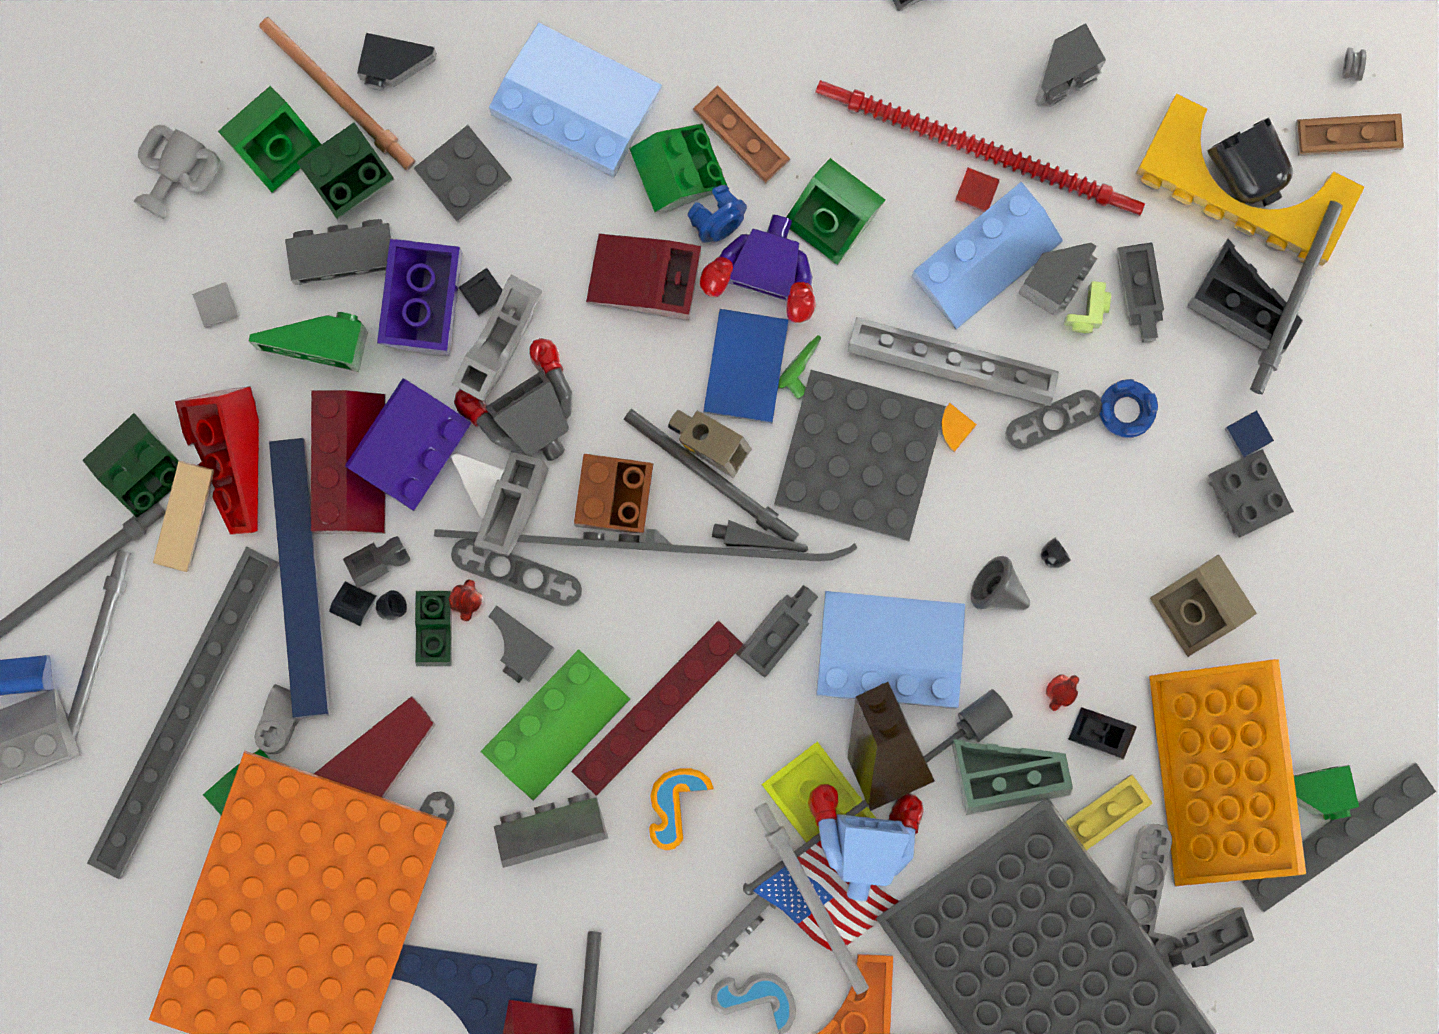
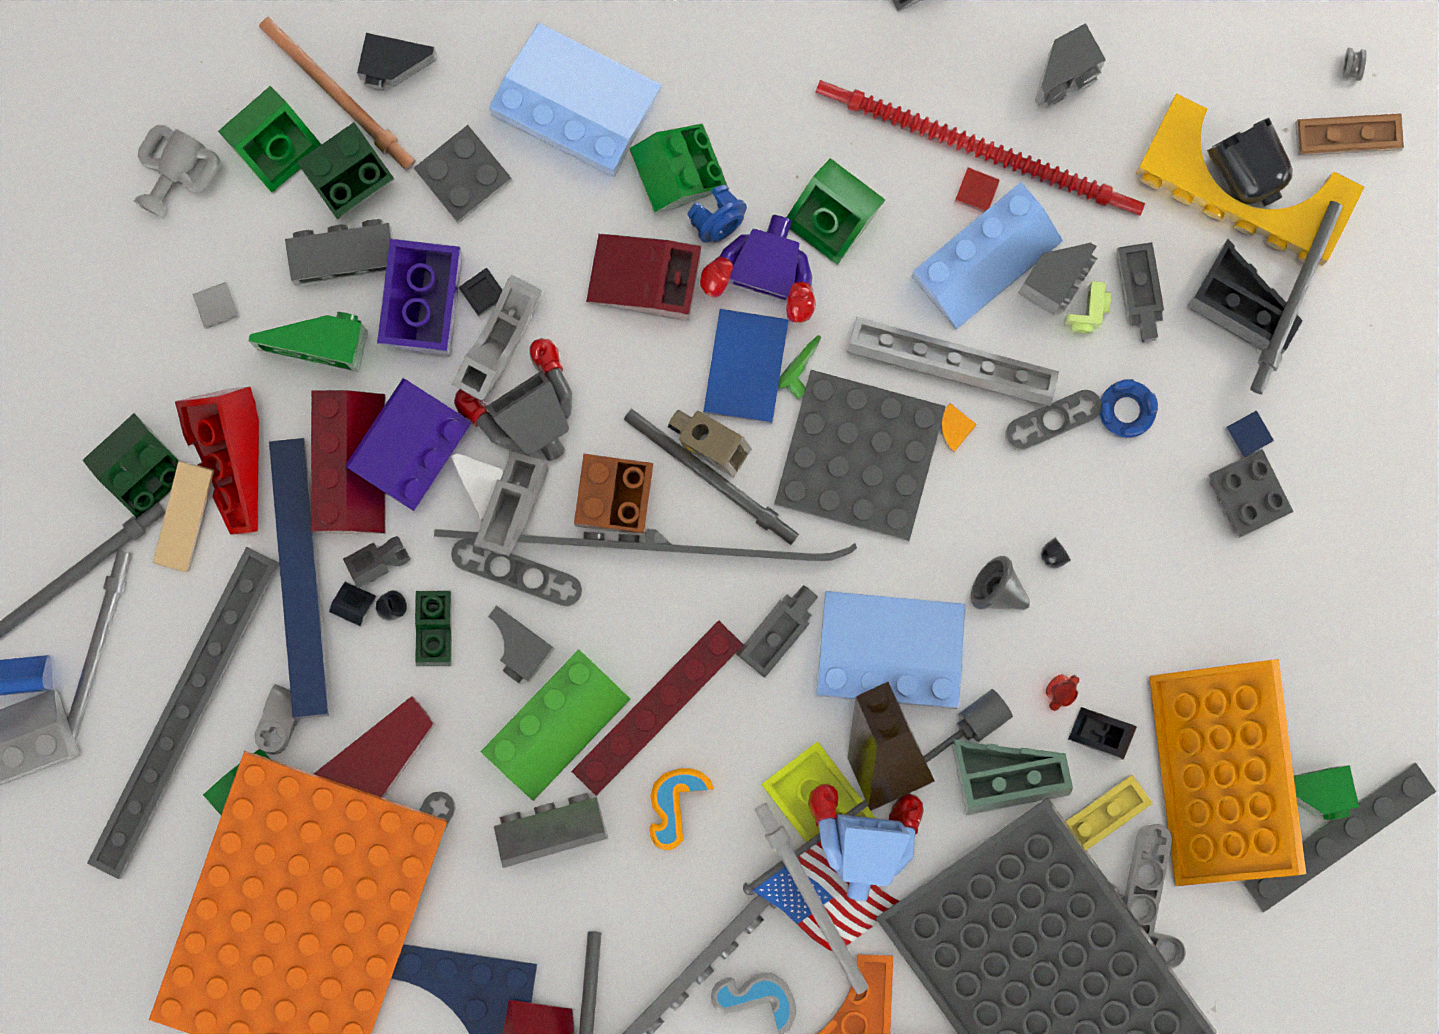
clear red plate [449,579,483,621] -> none
nougat tile [693,85,790,185] -> none
dark grey piece [712,520,808,553] -> none
dark tan slope [1150,554,1257,657] -> none
dark grey hinge [1167,907,1255,968] -> none

